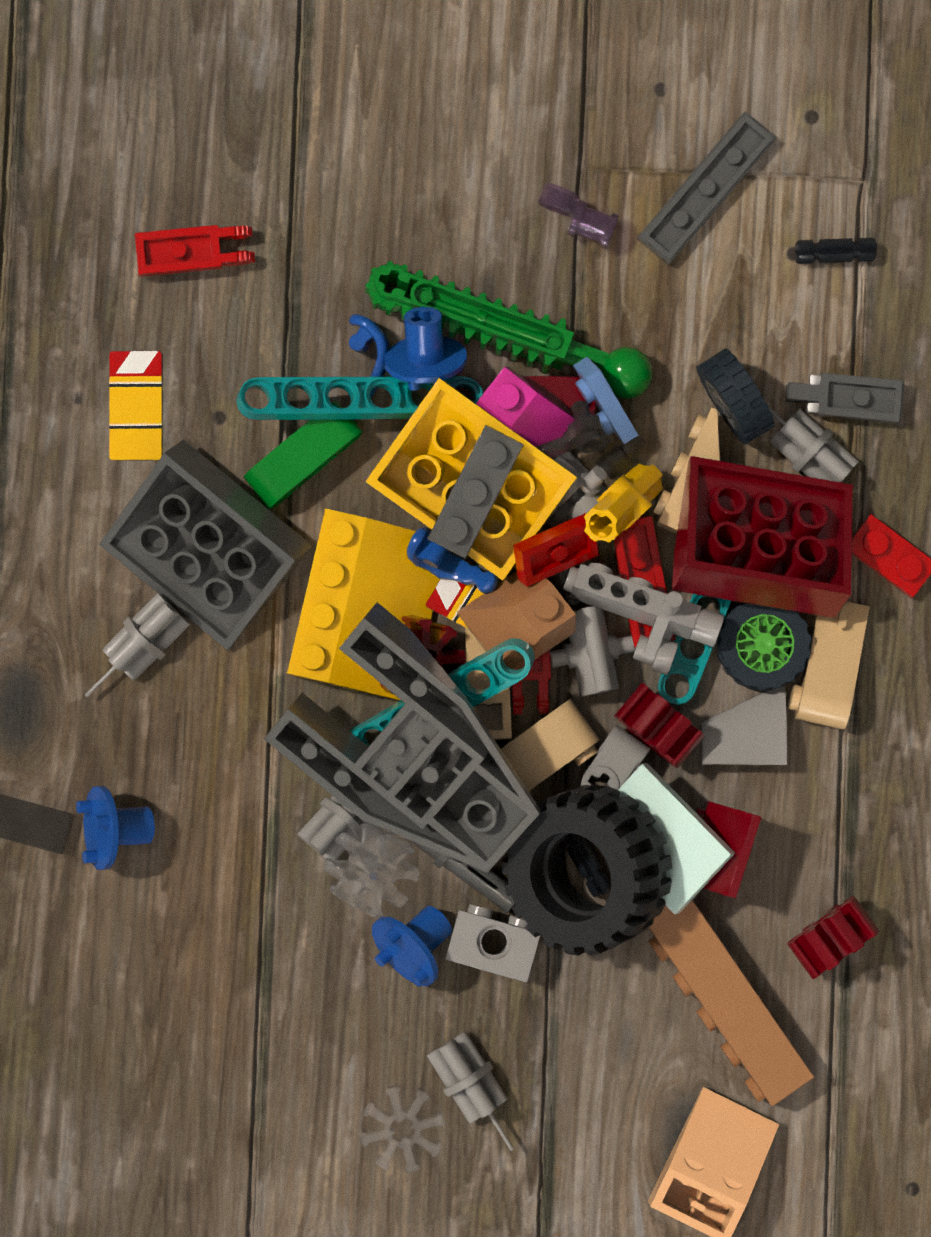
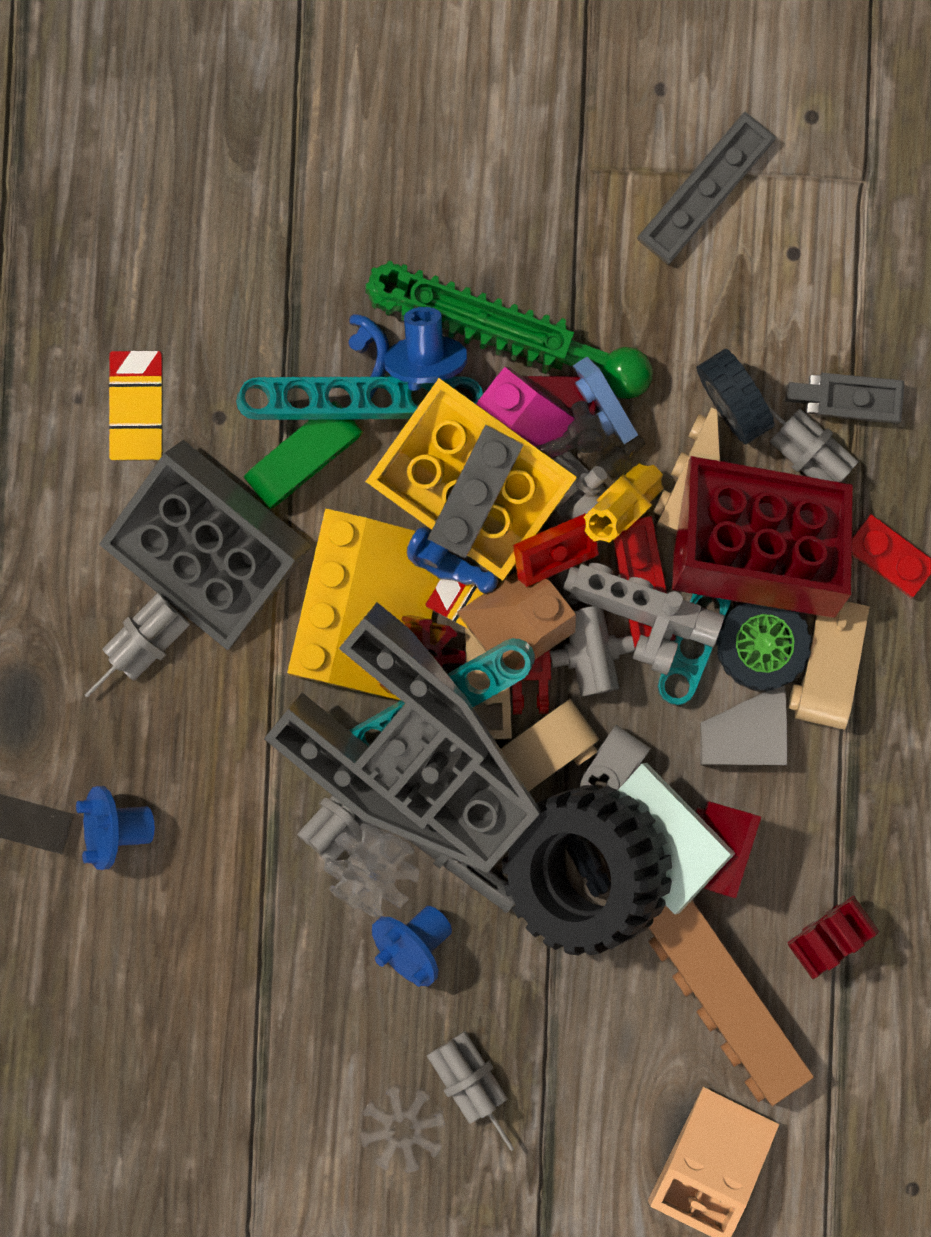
red hinge [135,225,255,277] -> none
light grey brick [445,904,540,983] -> none
clear purple connector [537,183,620,249] -> none
dark red gear [614,683,705,768] -> none
black axle [794,237,877,264] -> none

